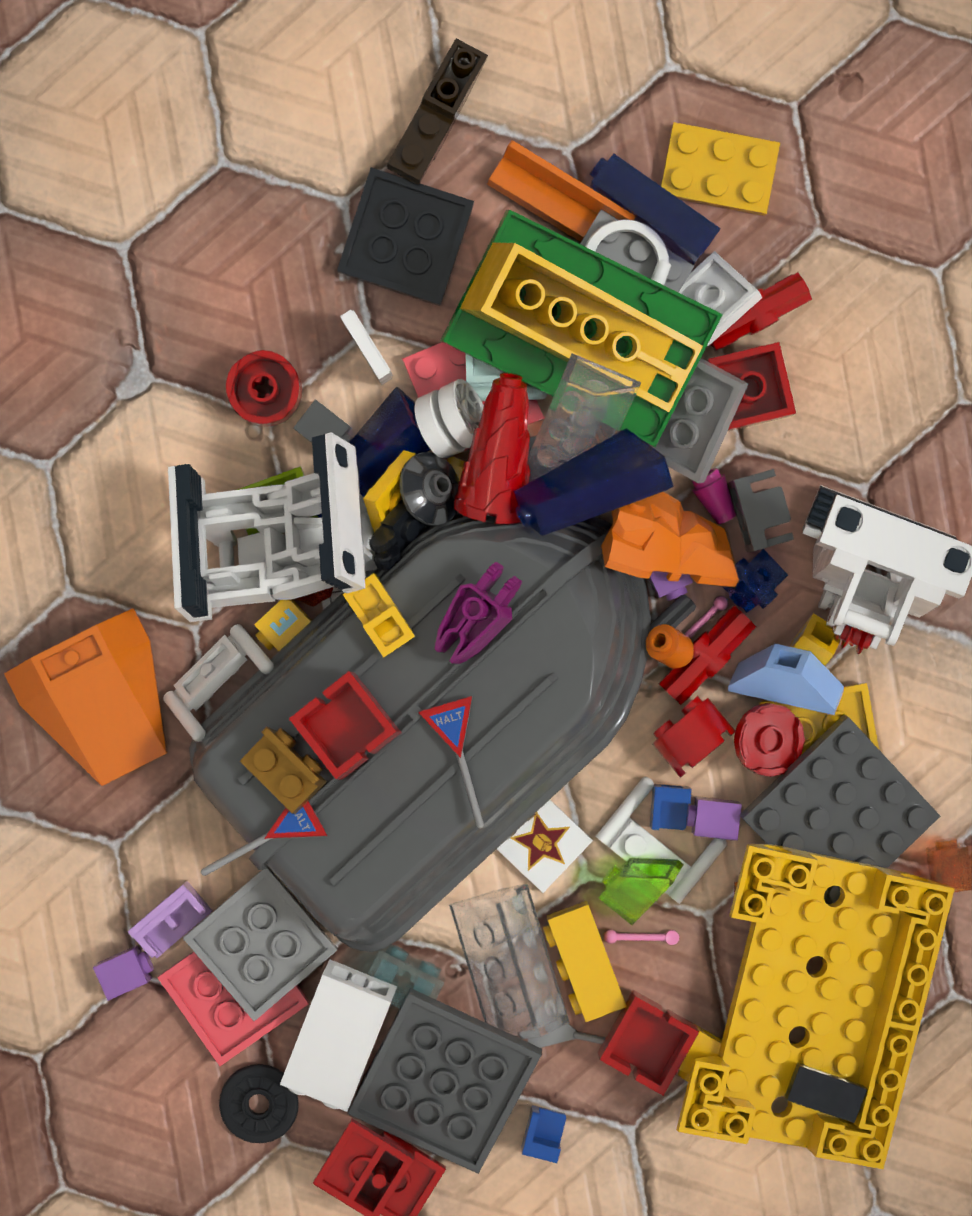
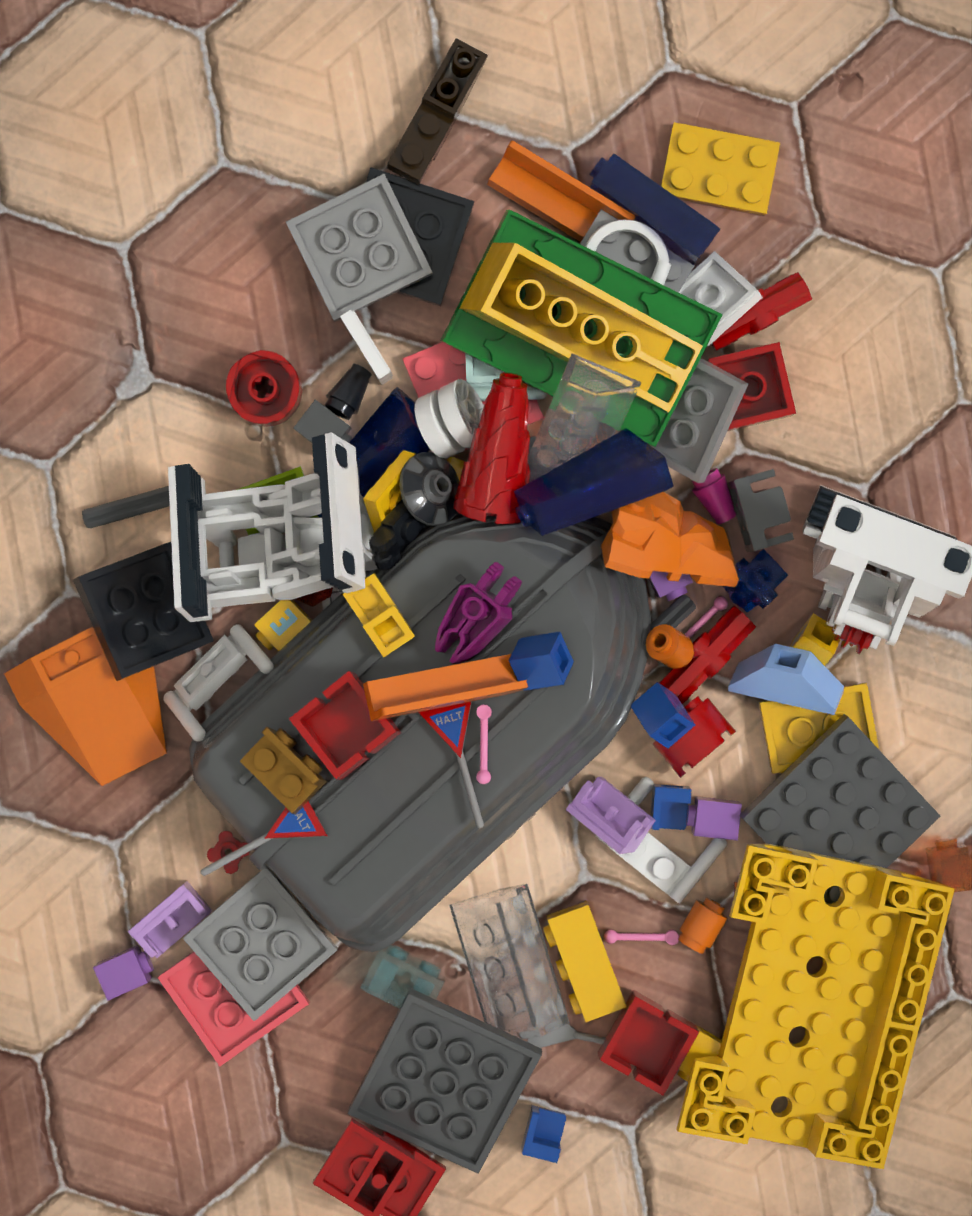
black wheel [219,1064,299,1144] -> none
white brick [280,959,397,1112] -> none
white tile [497,800,593,893] -> none
clear neon green slope [598,858,684,925] -> none
red tile [734,703,805,777] -> none
black tile [784,1063,867,1123] -> none
none -> black plate [73,542,214,681]
none -> dark grey axle [82,486,170,528]
none -> red plate [207,830,250,874]
none -> light grey plate [286,174,433,322]
none -> black cone [325,364,372,420]
none -> orange panel [363,654,528,721]
none -> bright pink hinge [476,704,492,785]
none -> blue panel [509,632,574,690]
none -> lavender hinge [566,777,656,854]
none -> blue panel [631,682,695,748]
none -> orange brick [678,897,728,954]

